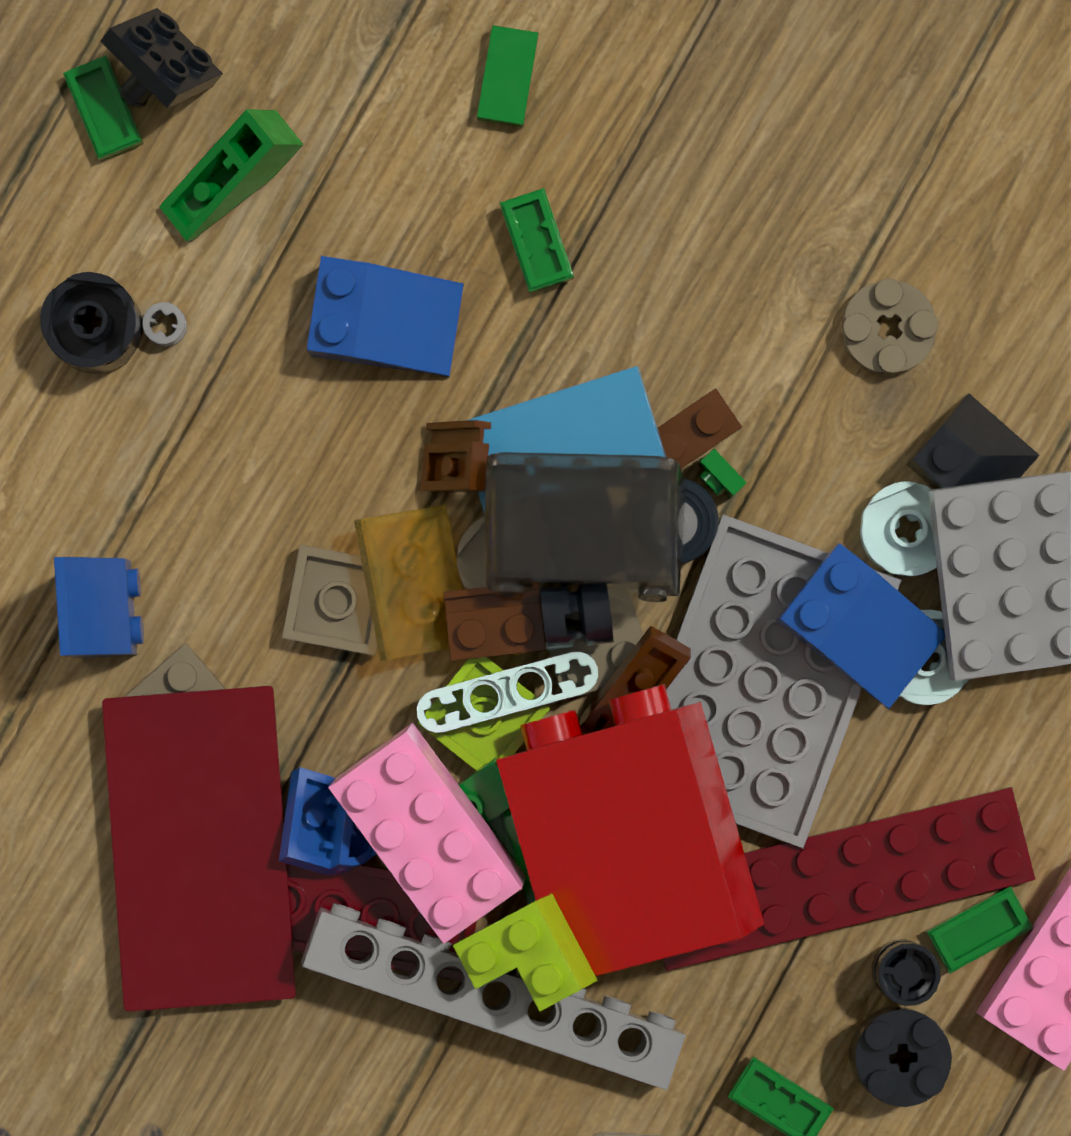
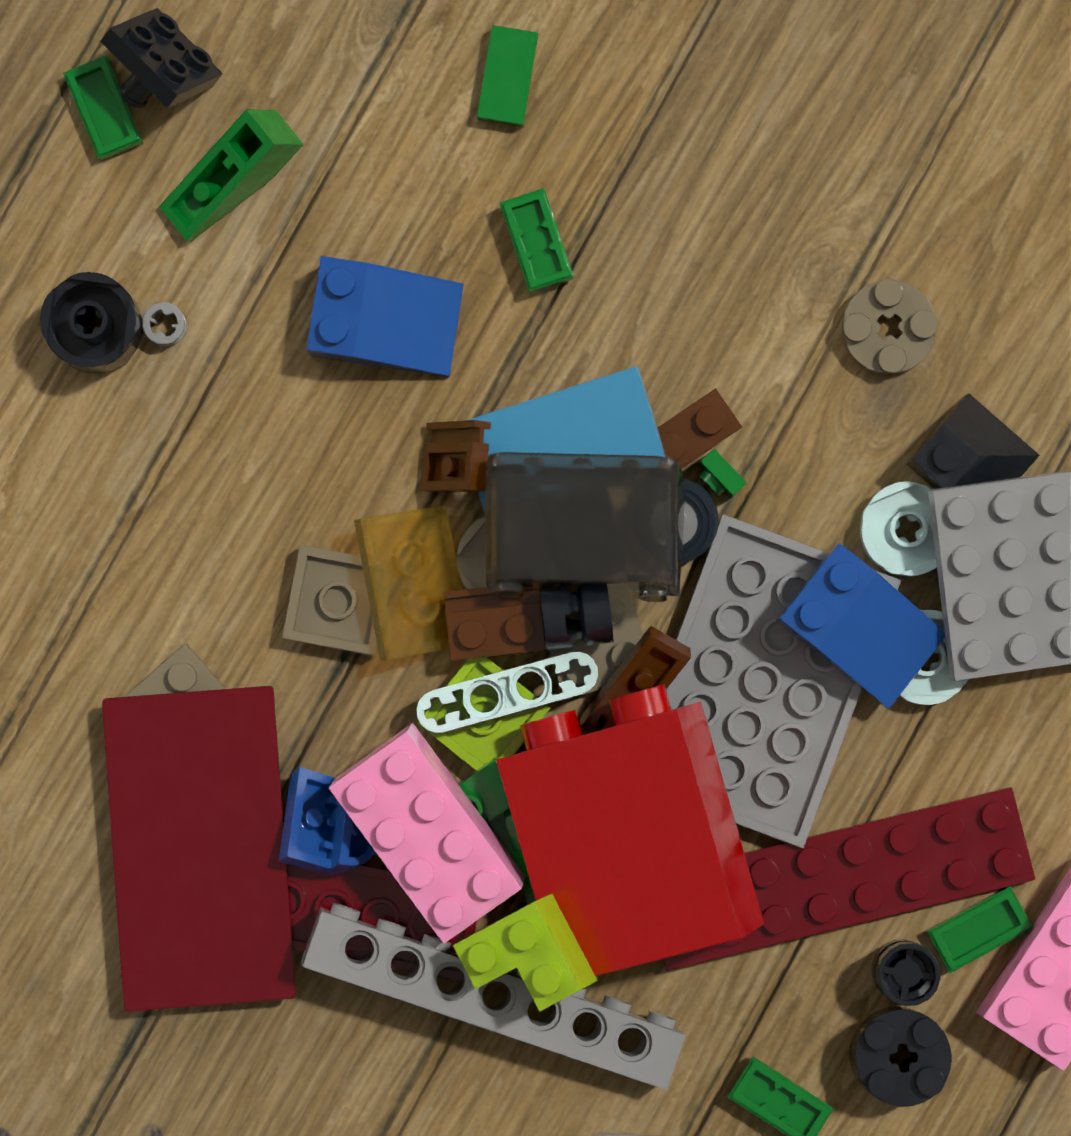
blue slope [54,557,144,659] -> none

